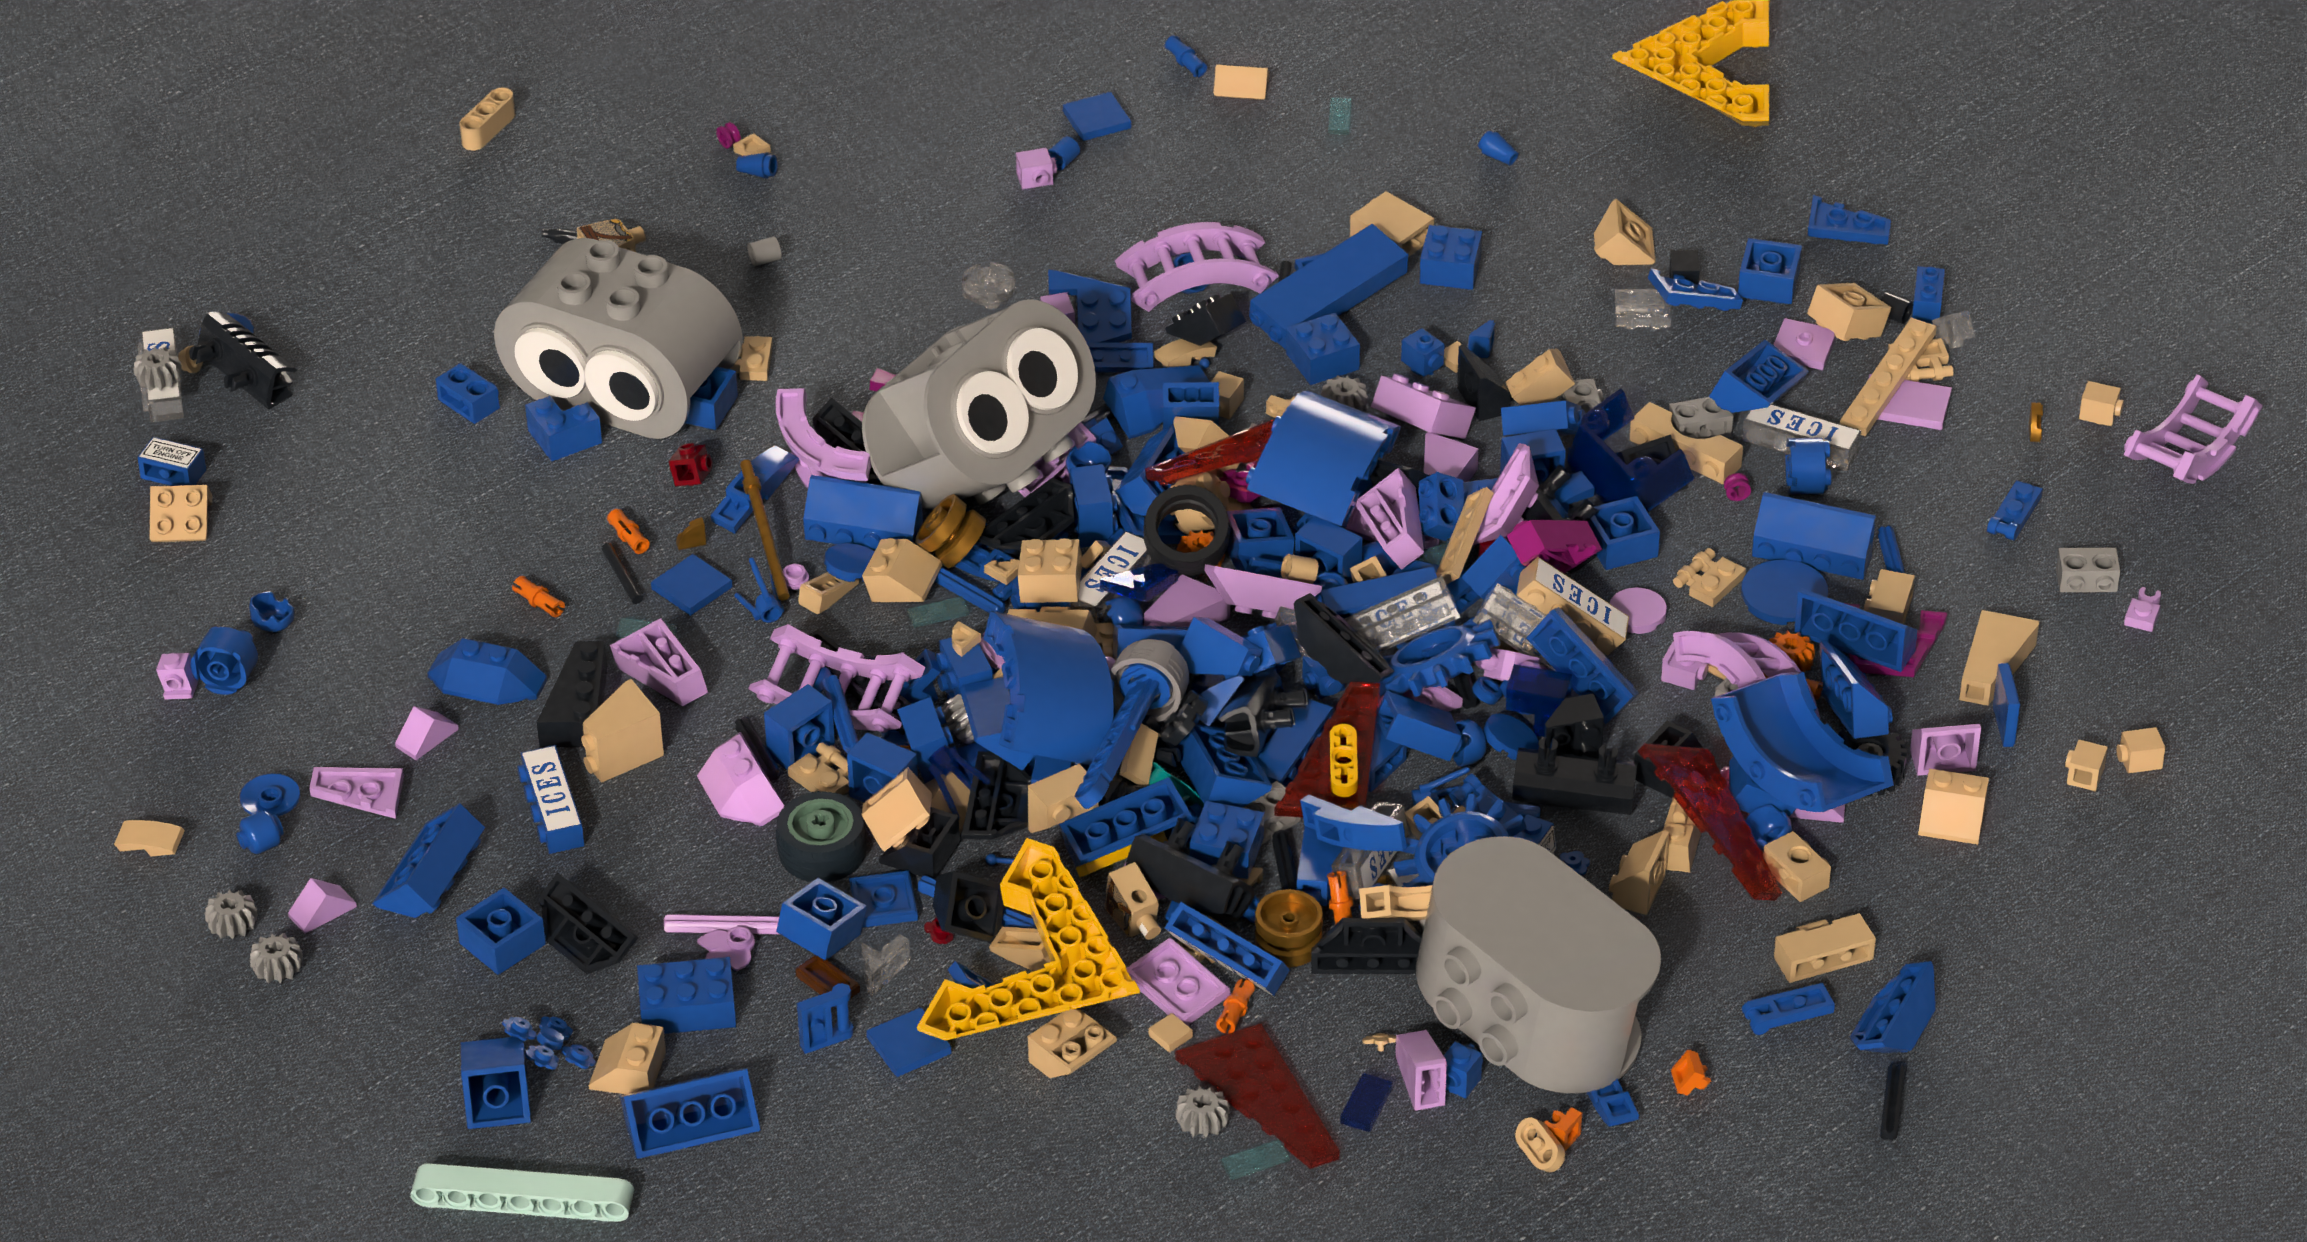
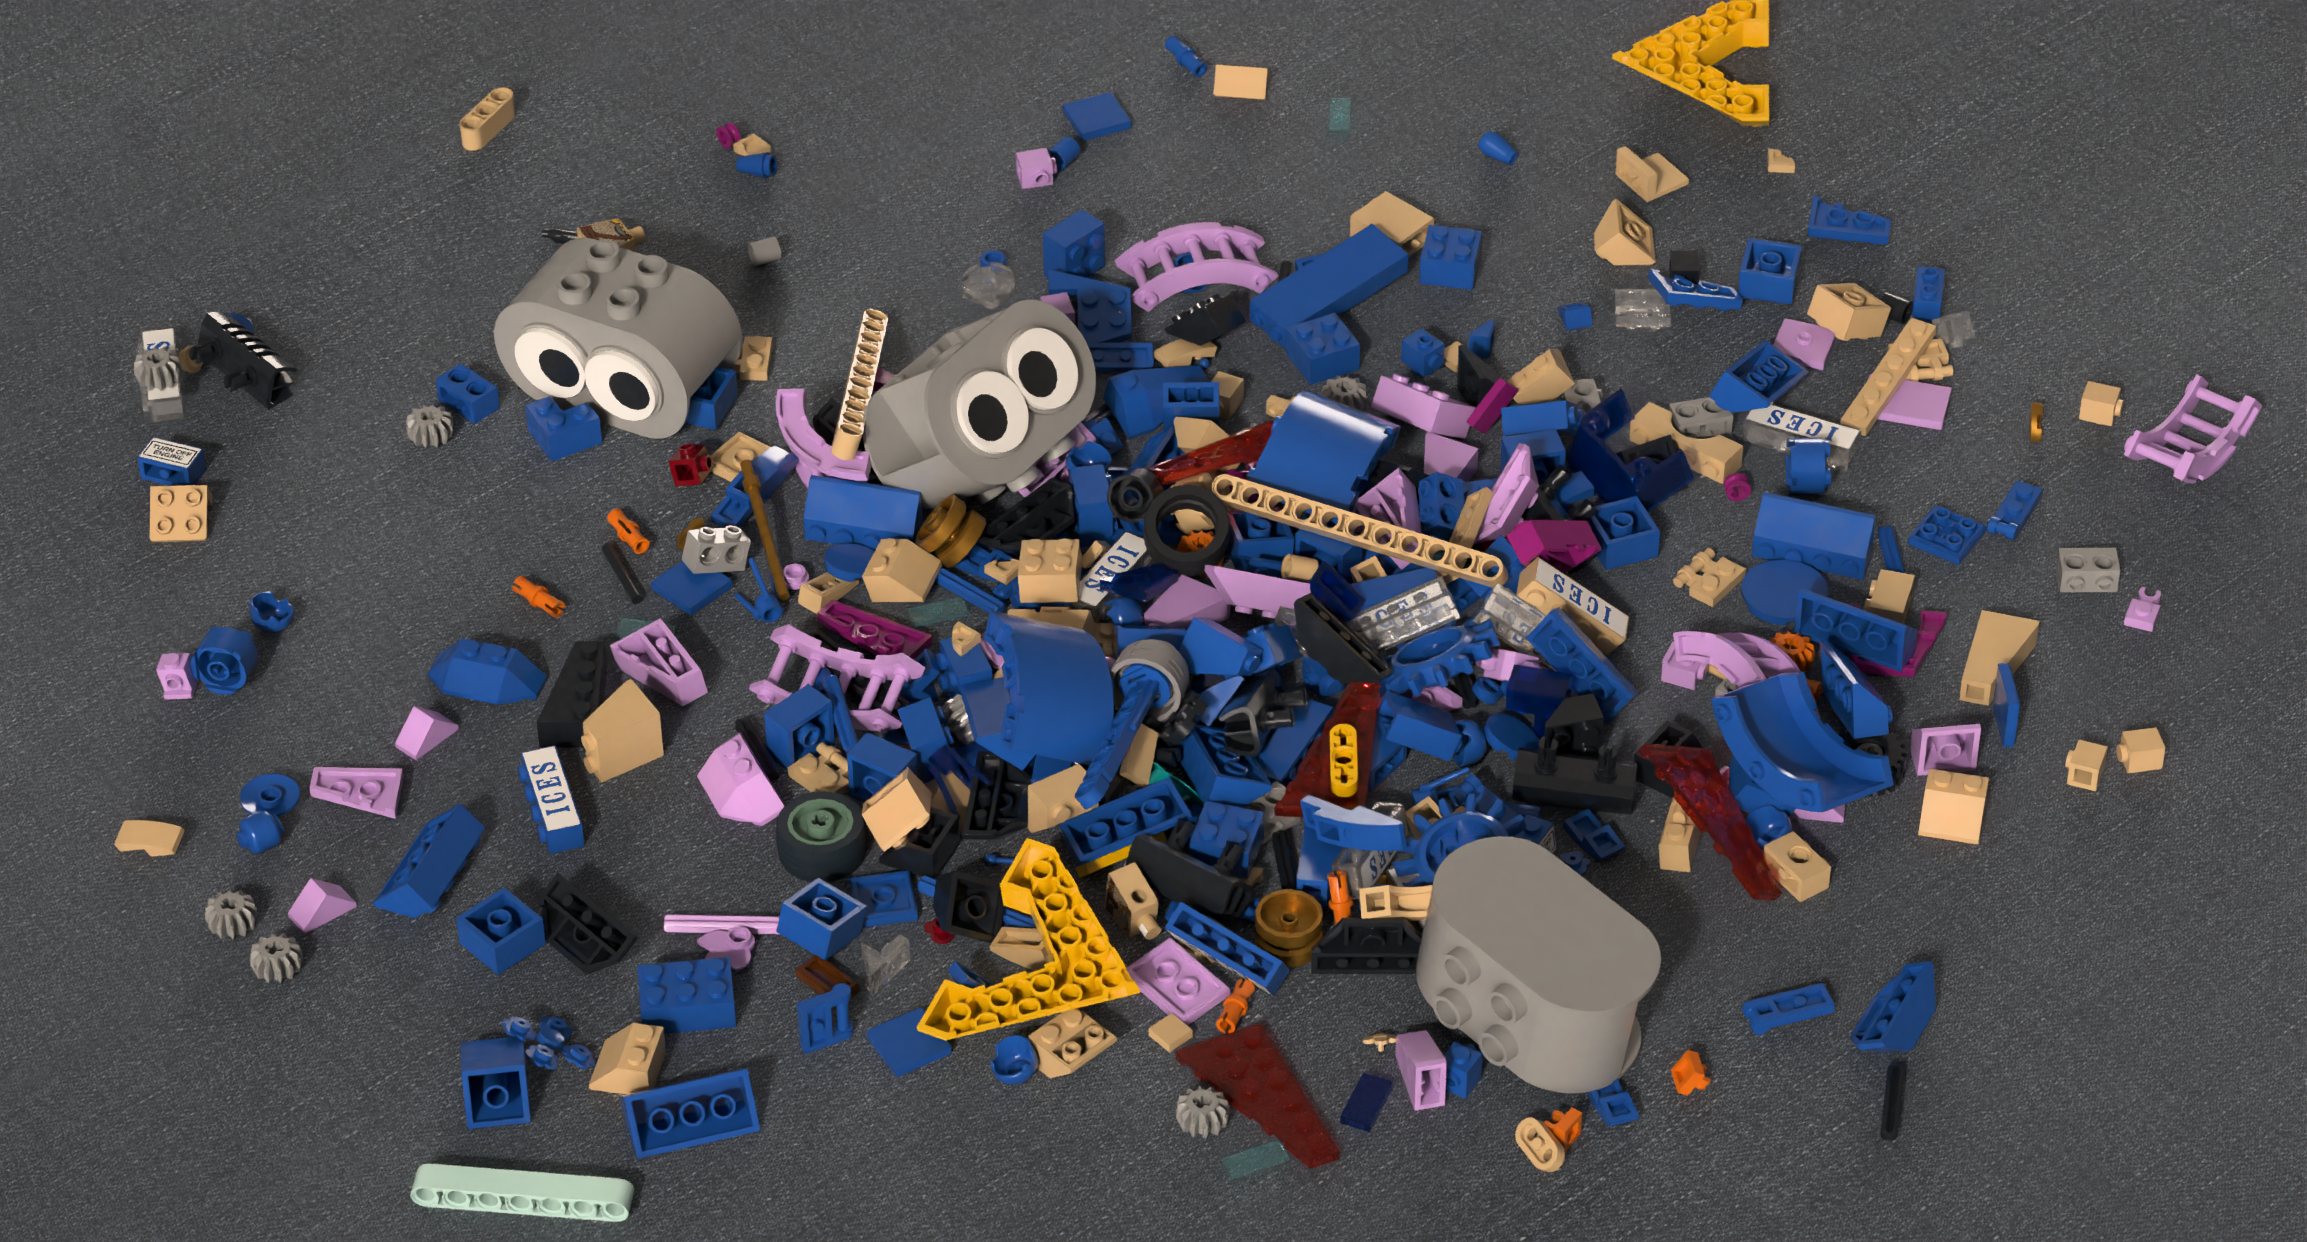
tan slope [1609,830,1669,915] -> none
lavender tile [1610,587,1667,634] -> none
tan piece [1774,913,1876,983] -> none
none -> light grey gear [406,404,453,449]
none -> light grey brick [681,525,751,574]
none -> tan tile [710,432,771,482]
none -> magenta wing [817,600,933,660]
none -> tan beam [831,309,888,460]
none -> blue tile [980,250,1007,275]
none -> blue hair [990,1035,1038,1085]
none -> blue brick [1043,209,1105,277]
none -> black piece [1107,468,1163,523]
none -> tan beam [1211,474,1508,588]
none -> clear blue slope [1309,560,1366,621]
none -> magenta tile [1466,378,1519,434]
none -> blue slope [1557,302,1592,330]
none -> blue slope [1563,809,1625,861]
none -> tan bracket [1616,146,1689,202]
none -> tan tile [1768,149,1795,173]
none -> blue tile [1908,505,1986,565]

